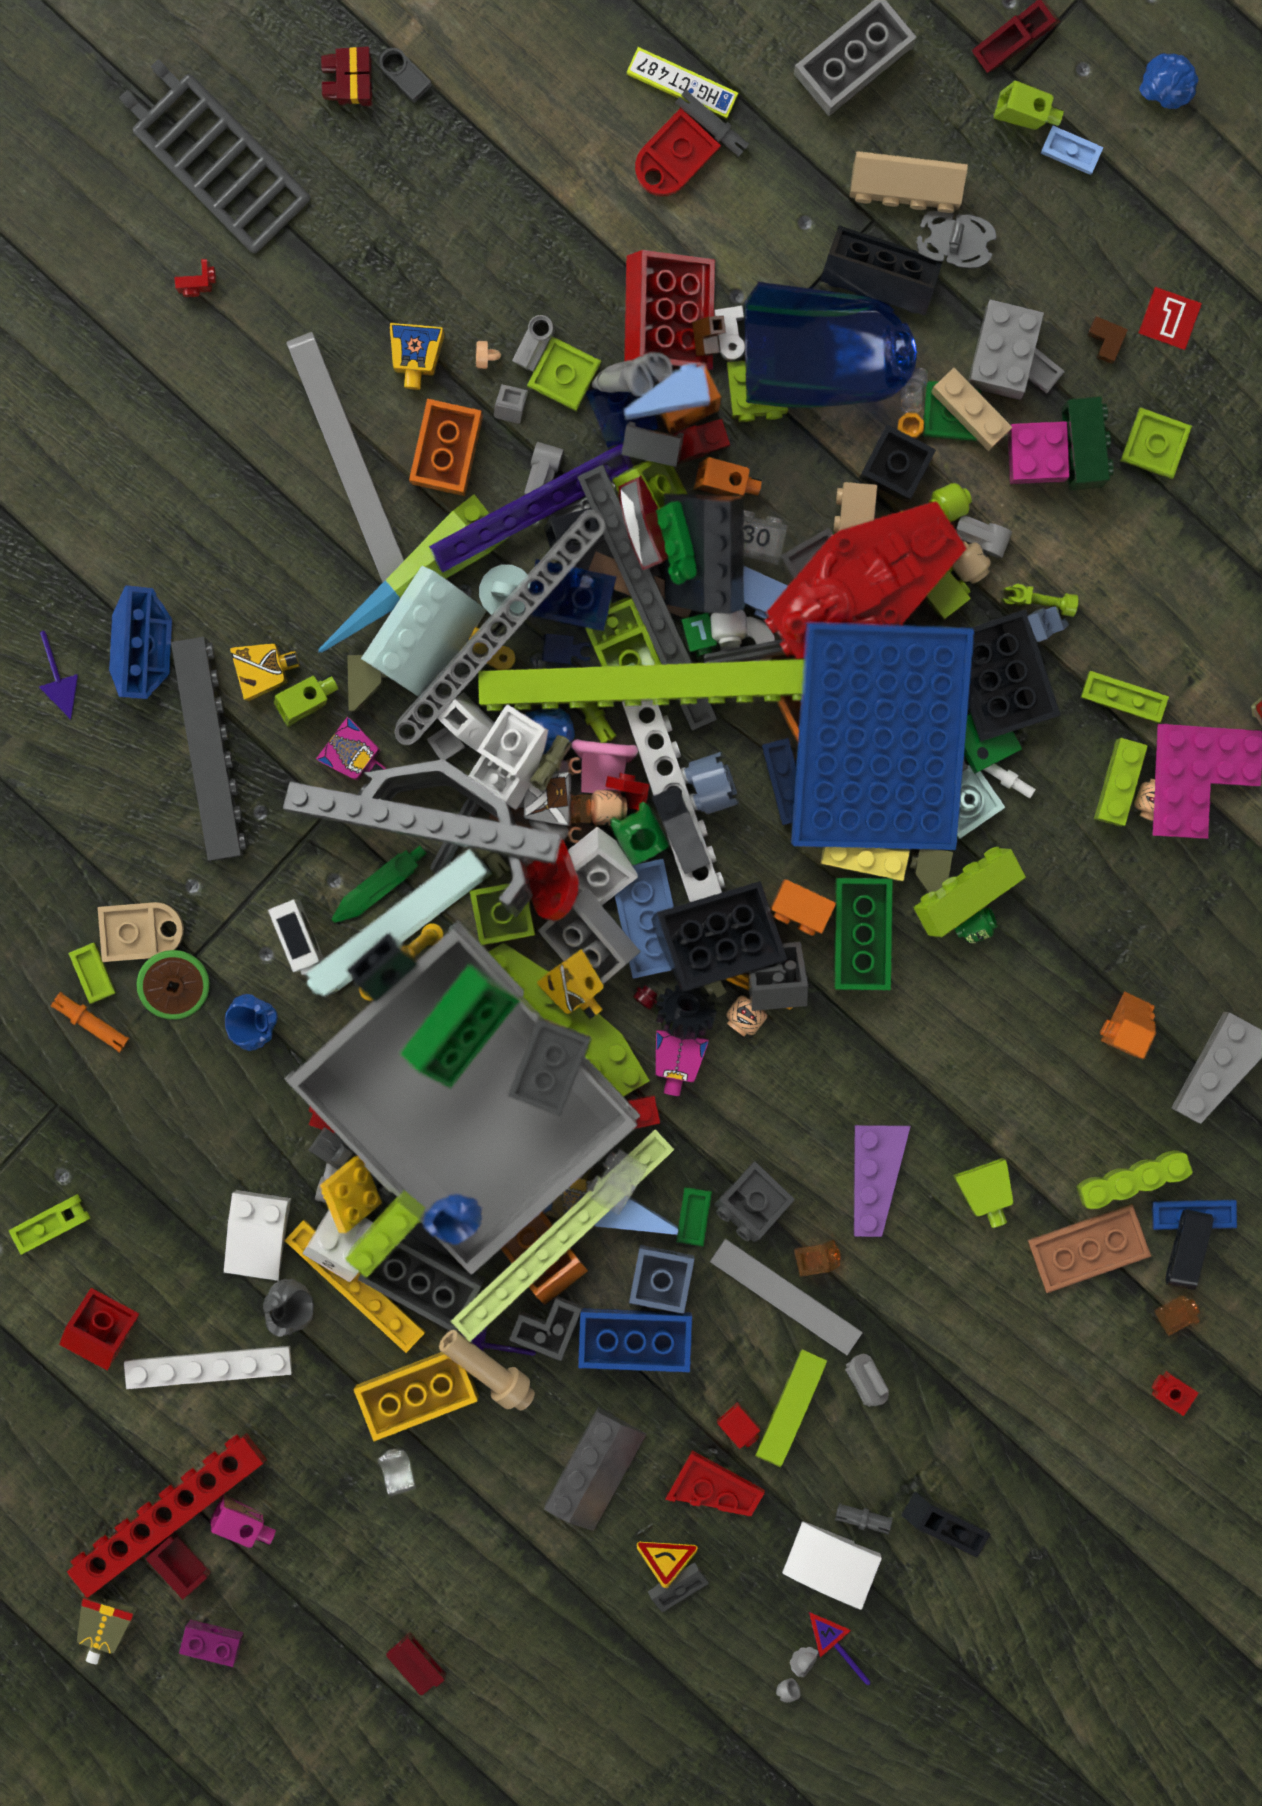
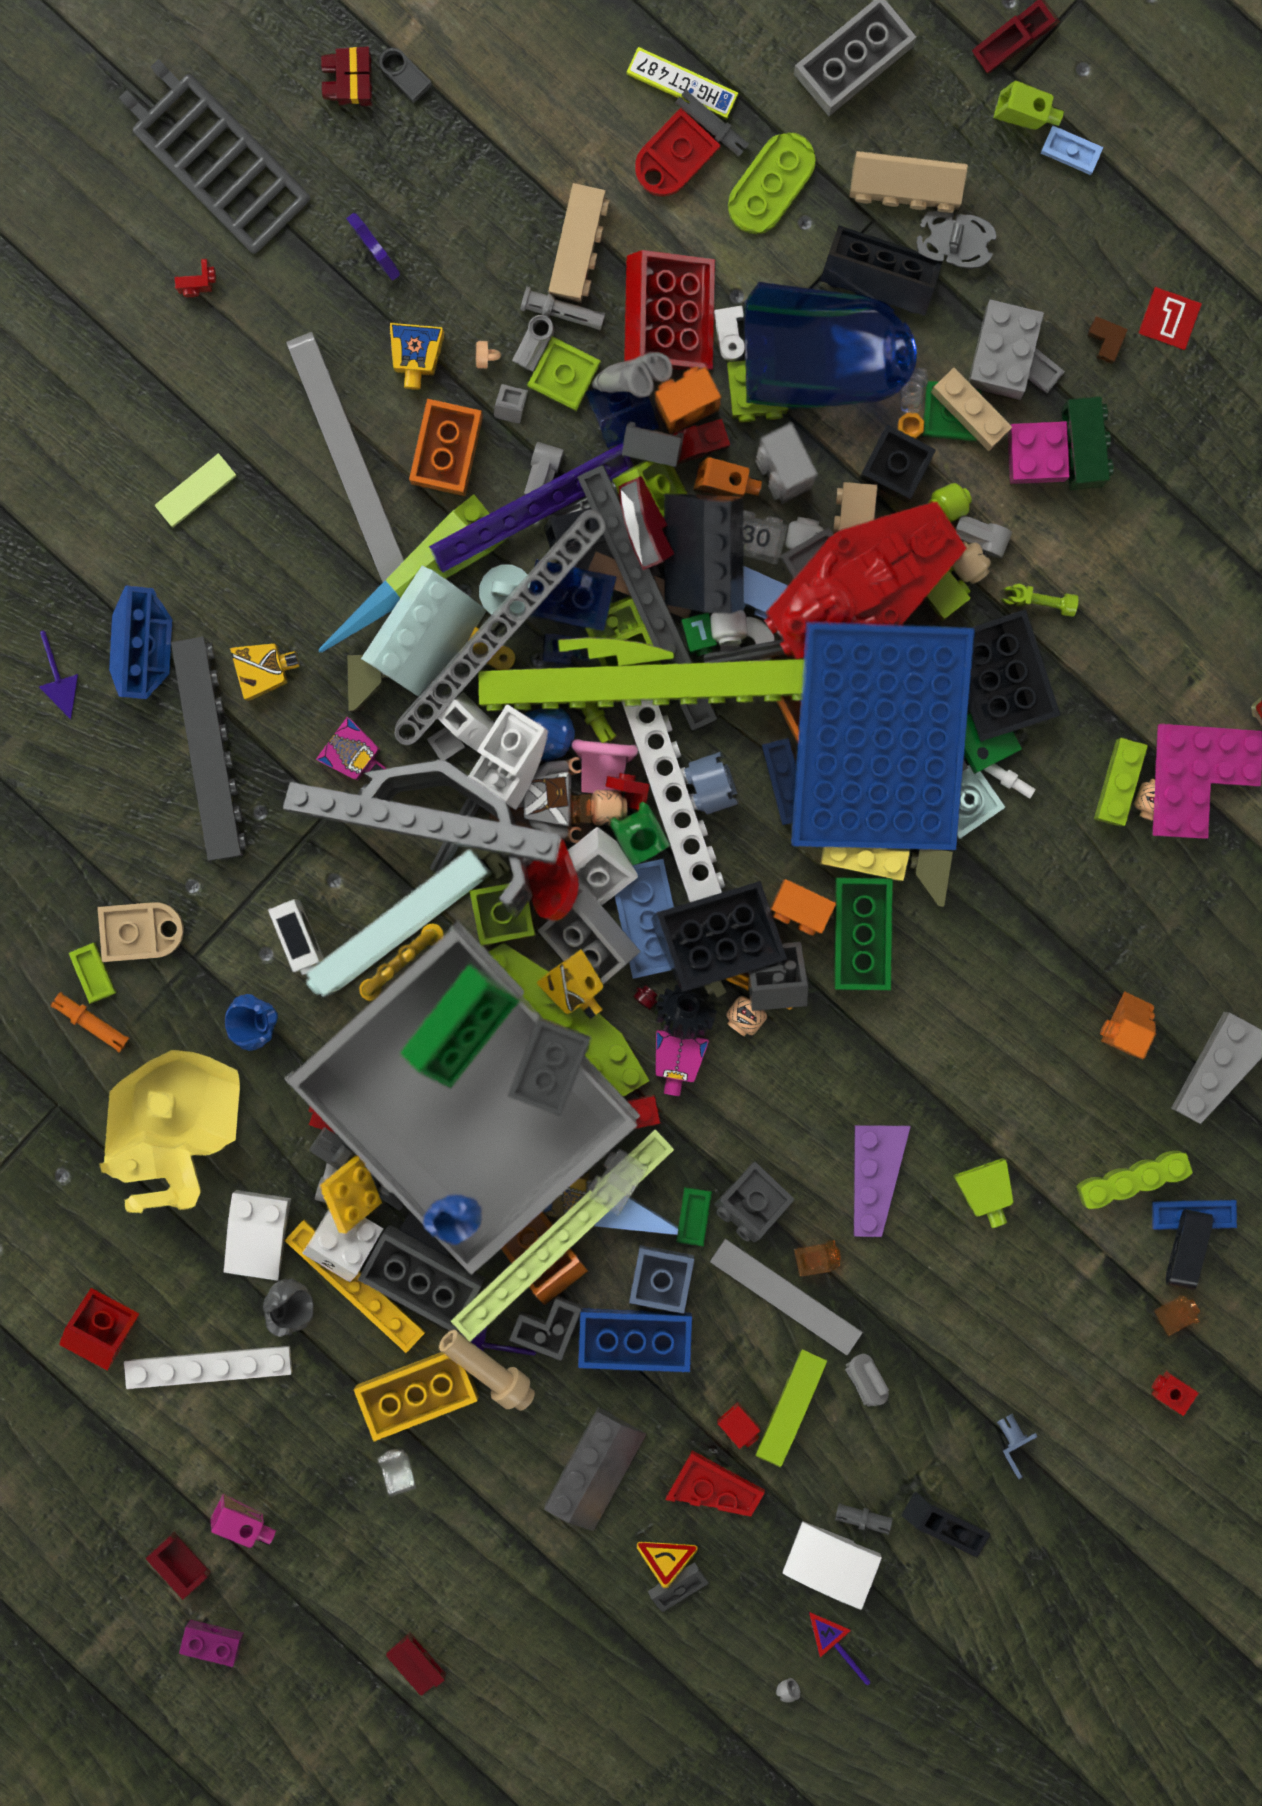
lime plate [8,1194,90,1255] -> none
red brick [67,1433,266,1598] -> none
olive torso [77,1594,138,1665] -> none
reddish brown wheel [137,950,210,1019] -> none
lime torso [274,675,338,727] -> none
green piece [332,845,427,922] -> none
lime brick [345,1190,425,1277] -> none
black brick [346,932,418,1002] -> none
olive pin [529,735,572,790] -> none
light blue slope [625,364,710,420] -> none
black slope [652,786,710,874] -> none
green hinge [656,501,697,585] -> none
reddish brown piece [692,315,726,357] -> none
light grey piece [790,1647,818,1677] -> none
lime brick [913,847,1026,937] -> none
green head [955,907,997,944] -> none
sand blue slope [1027,606,1069,642] -> none
nougat tile [1027,1204,1151,1293] -> none
lime plate [1080,671,1169,723] -> none
lime plate [1120,407,1192,479] -> none
blue hair [1139,53,1199,109] -> none
none -> light yellow piece [100,1050,240,1213]
none -> yellowish green tile [154,453,237,528]
none -> dark purple tile [346,213,400,281]
none -> light grey pin [520,286,605,330]
none -> tan brick [548,183,610,303]
none -> lime slope [558,637,674,666]
none -> lime tile [728,133,815,234]
none -> light grey brick [755,423,817,504]
none -> white head [785,517,824,550]
none -> sand blue bracket [997,1413,1038,1479]

